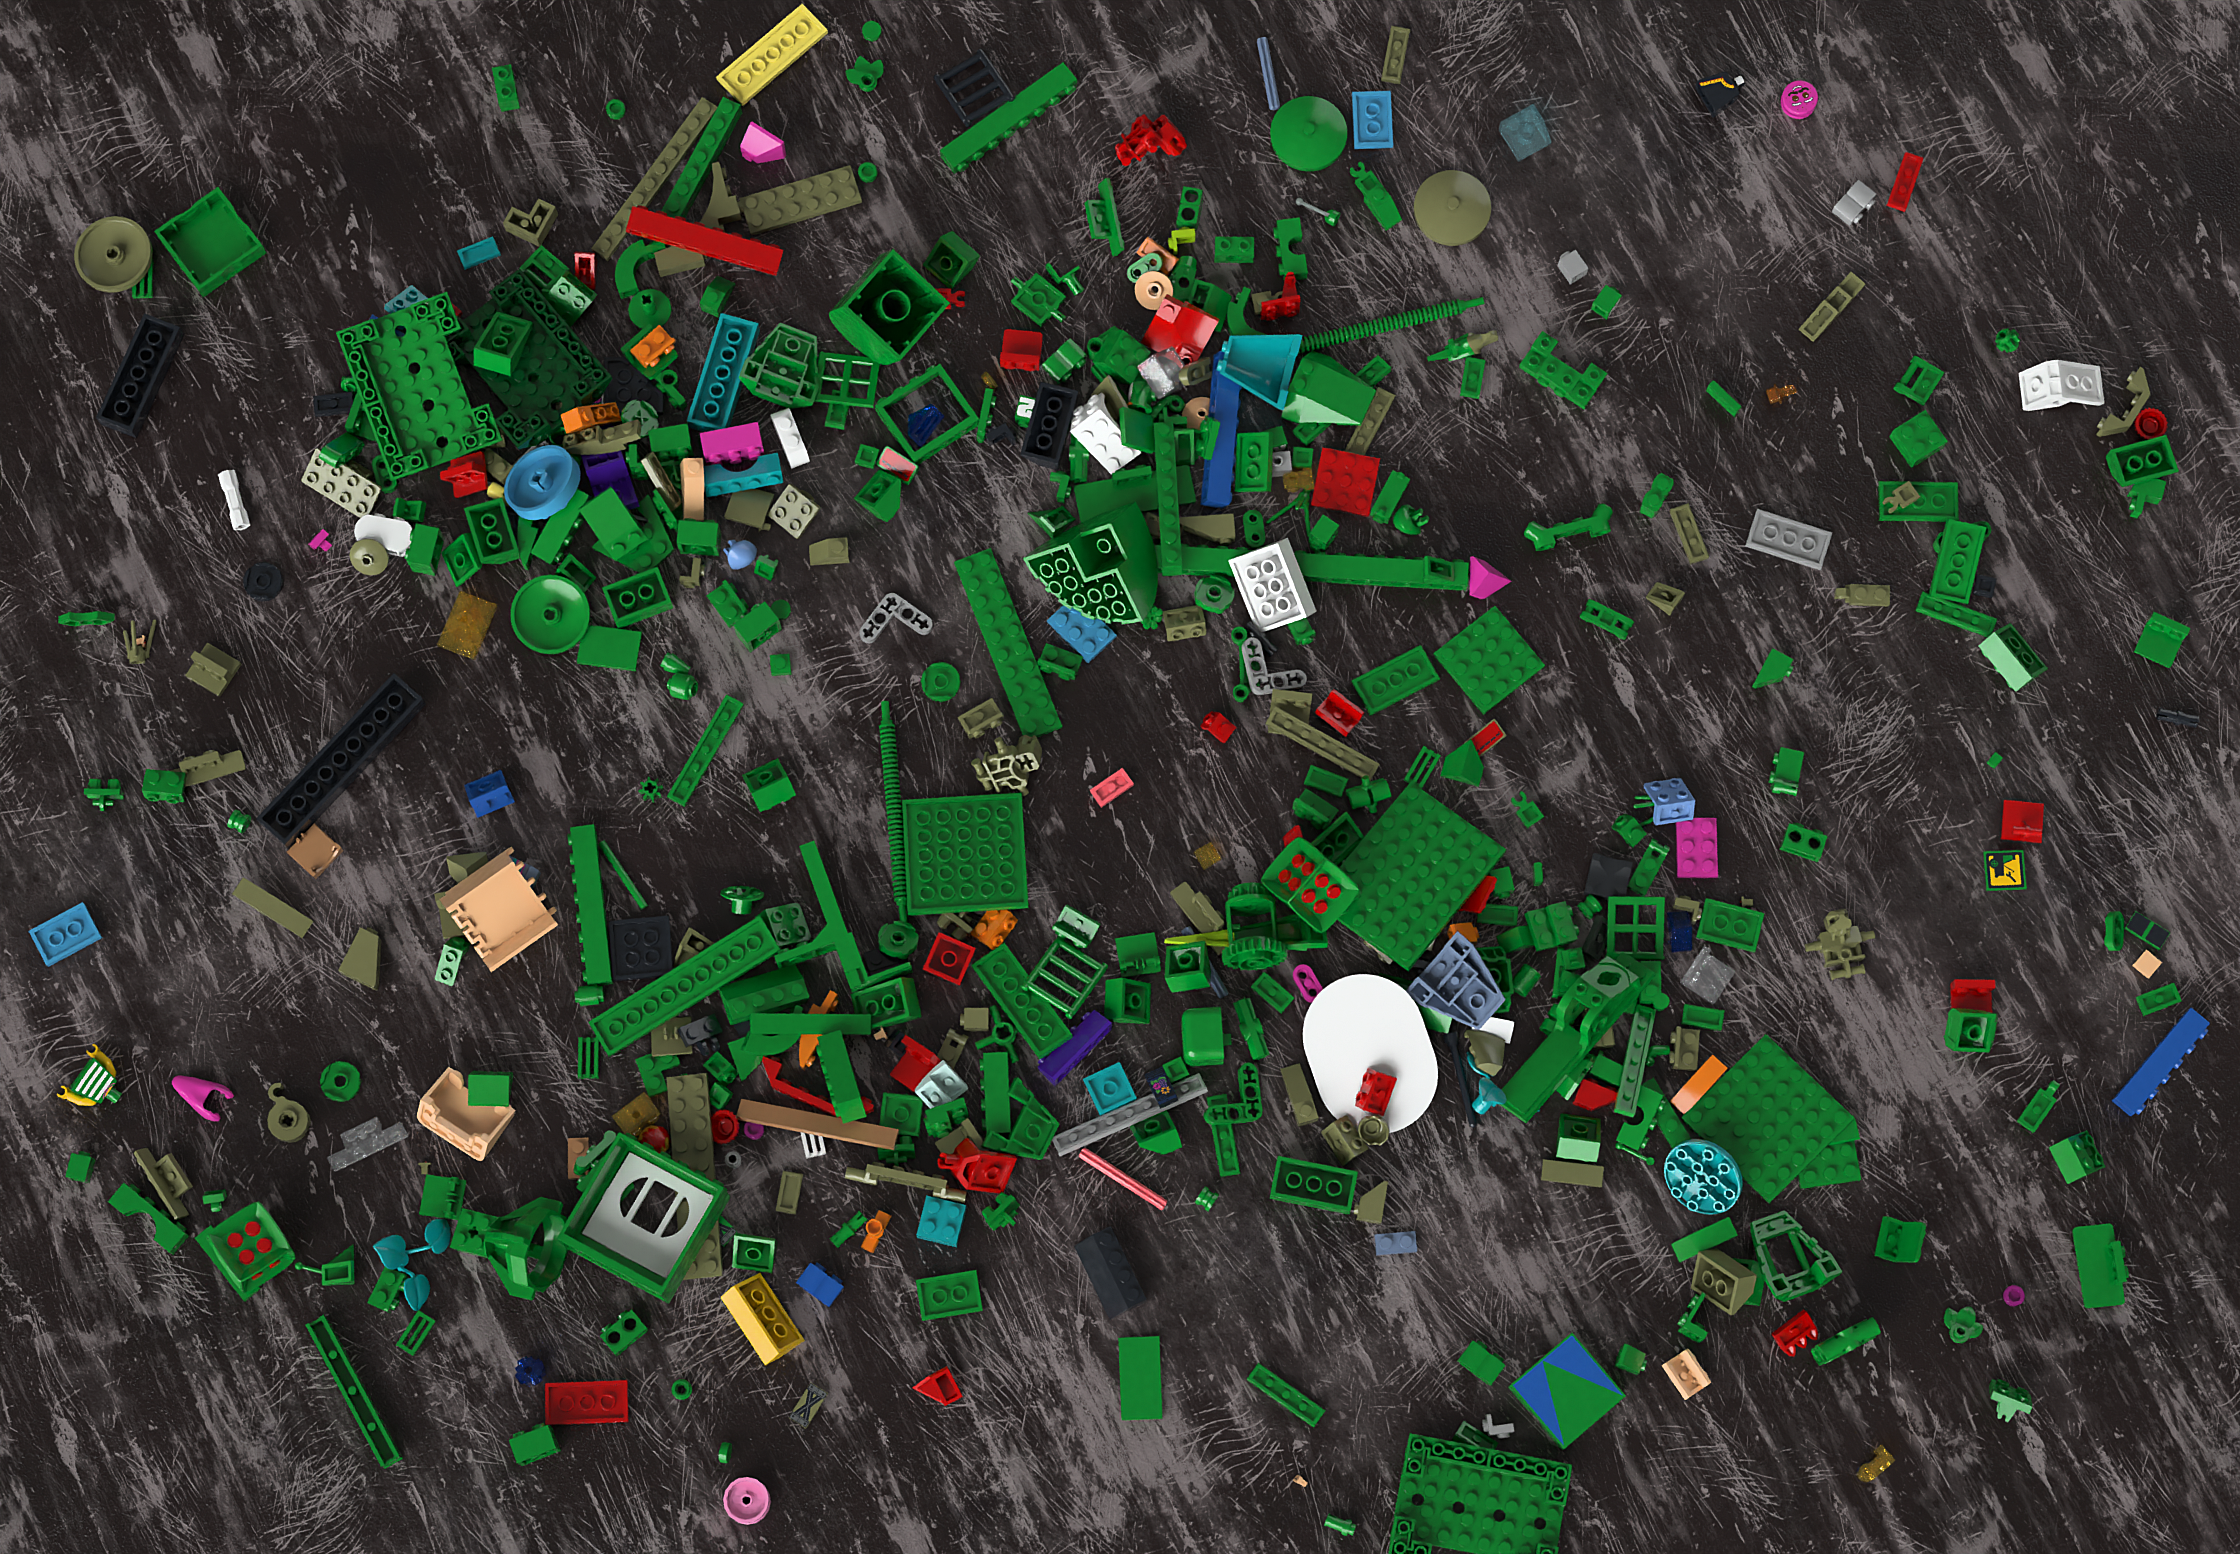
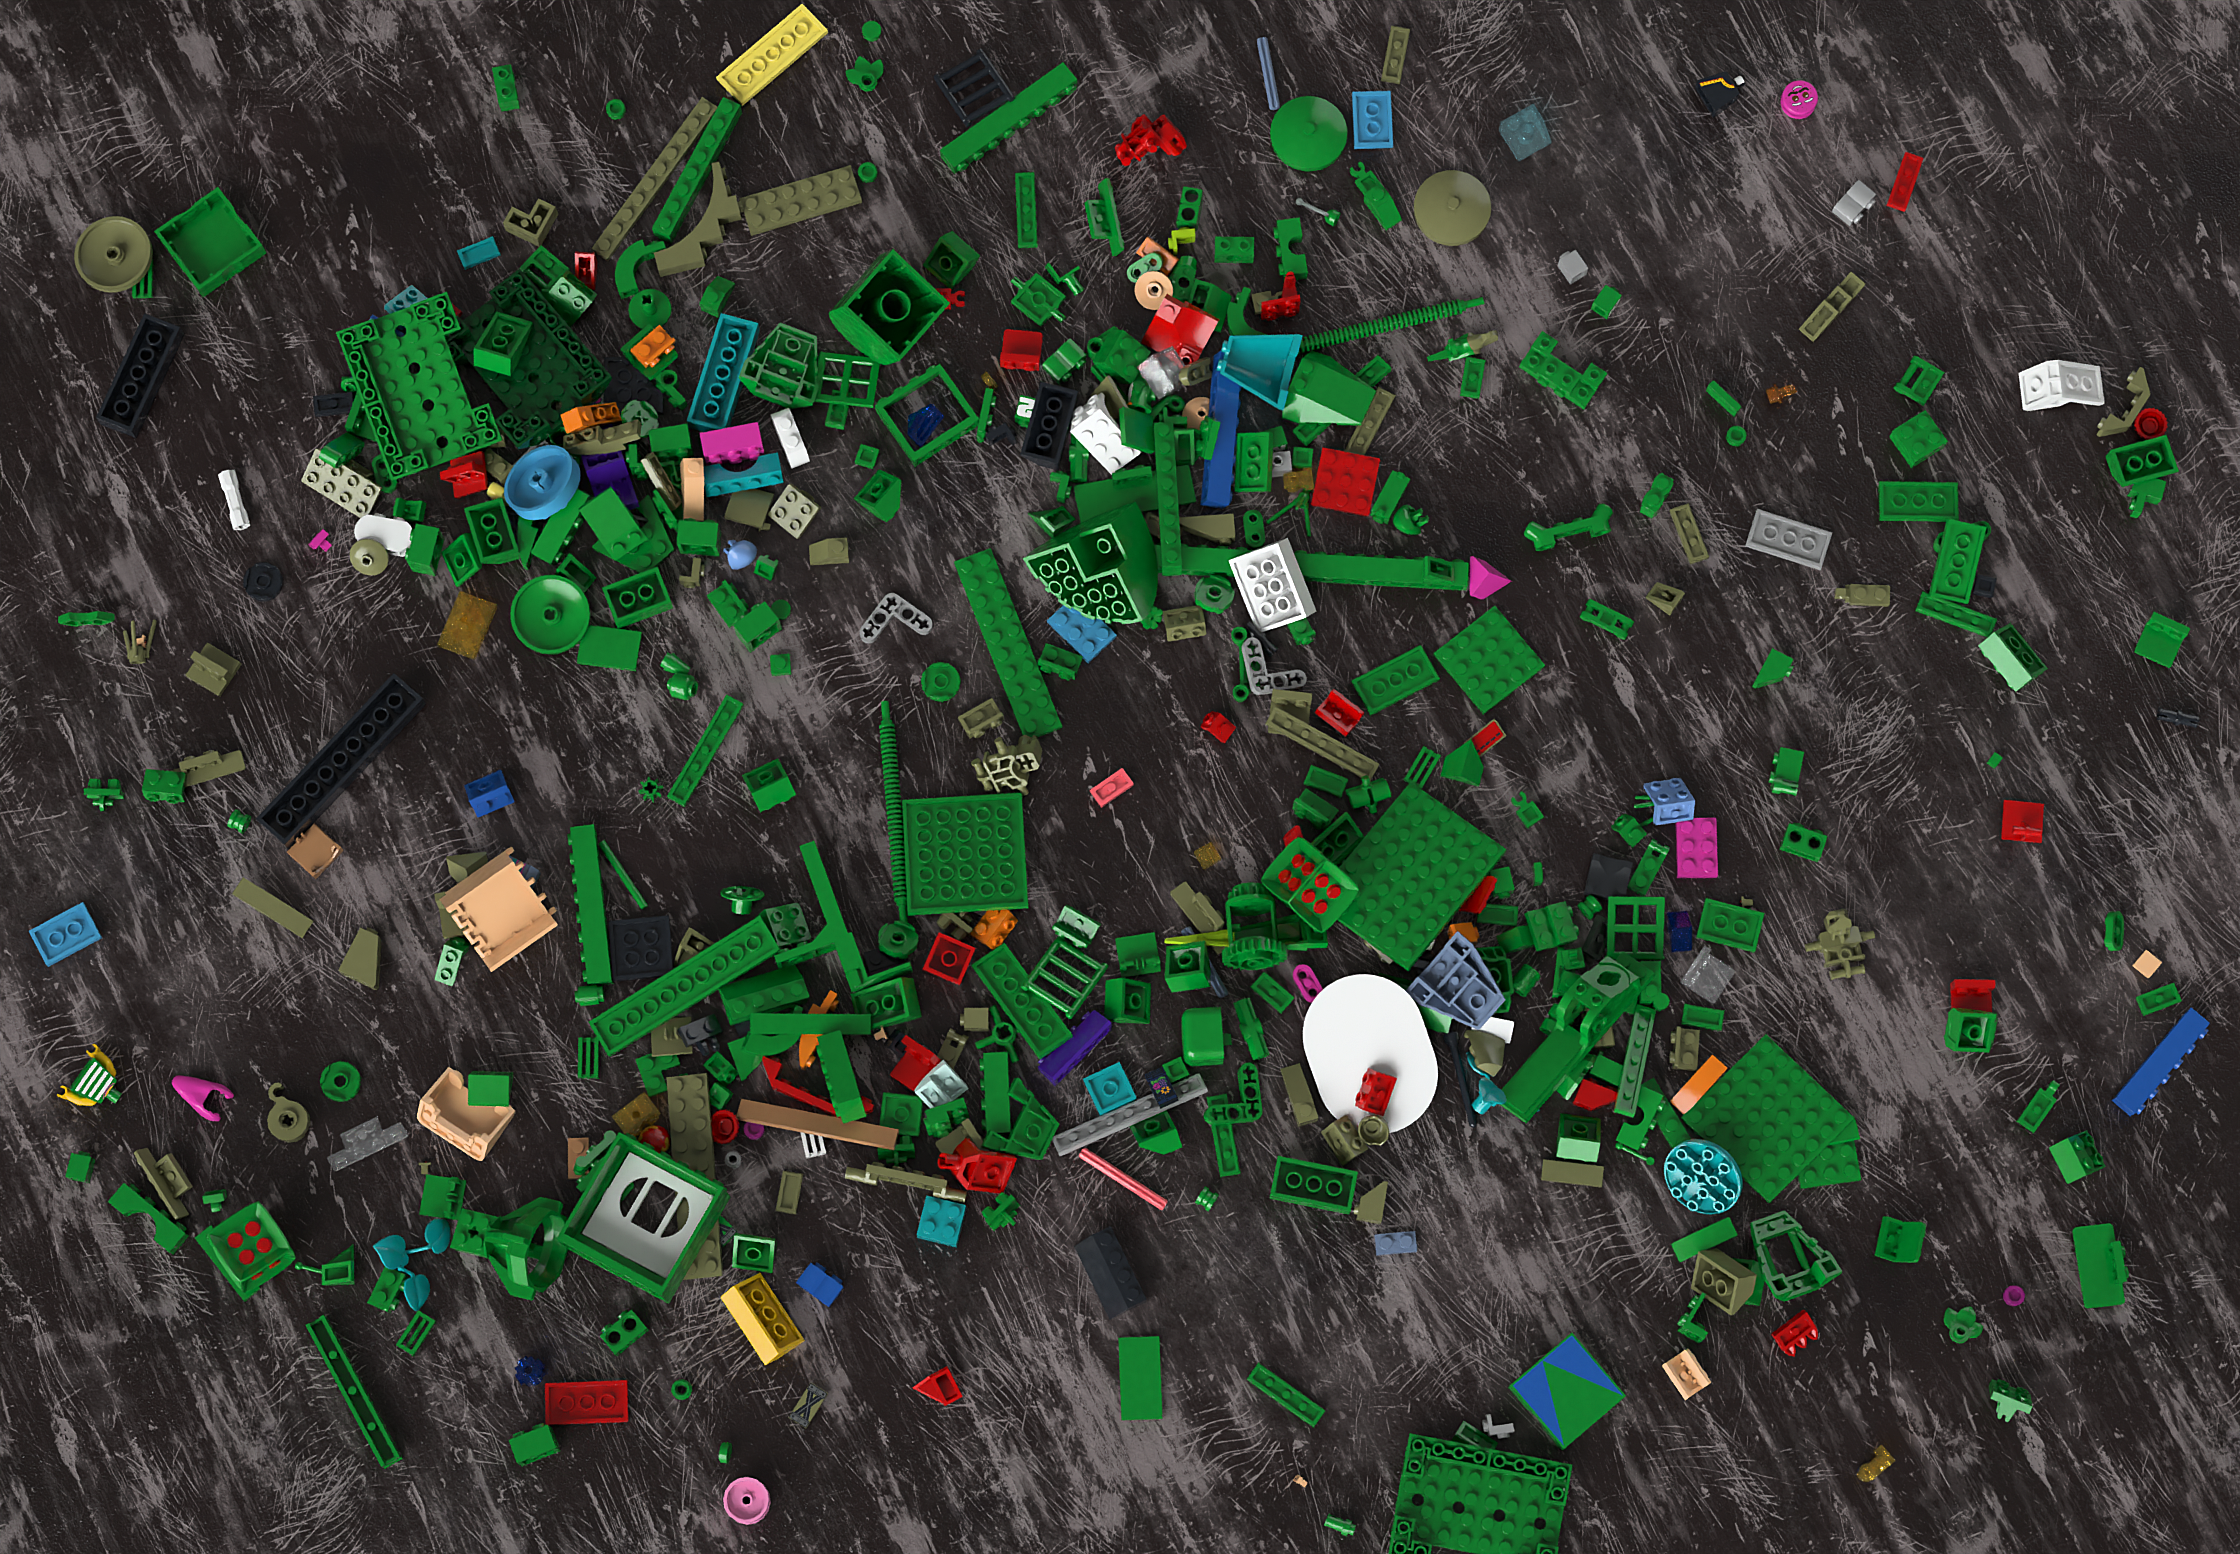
red brick [626,205,783,276] -> none
slope [740,122,786,164] -> none
green pin [829,1211,868,1248] -> none
orange bar [861,1210,891,1253] -> none
slope [876,446,919,485] -> none
green plate [916,1270,983,1321] -> none
green brick [1308,515,1339,553] -> none
green brick [1457,1340,1506,1386] -> none
green slope [1614,1344,1647,1375] -> none
green arm [1645,1045,1670,1067] -> none
olive bracket [1672,896,1702,925] -> none
green connector [1811,1317,1881,1366] -> none
olive plate [1883,481,1920,513] -> none
piece [1983,850,2027,891] -> none
green gear [1995,328,2020,353] -> none
black tile [2124,911,2170,950] -> none
none -> green tile [1015,172,1038,248]
none -> green tile [1726,426,1747,446]

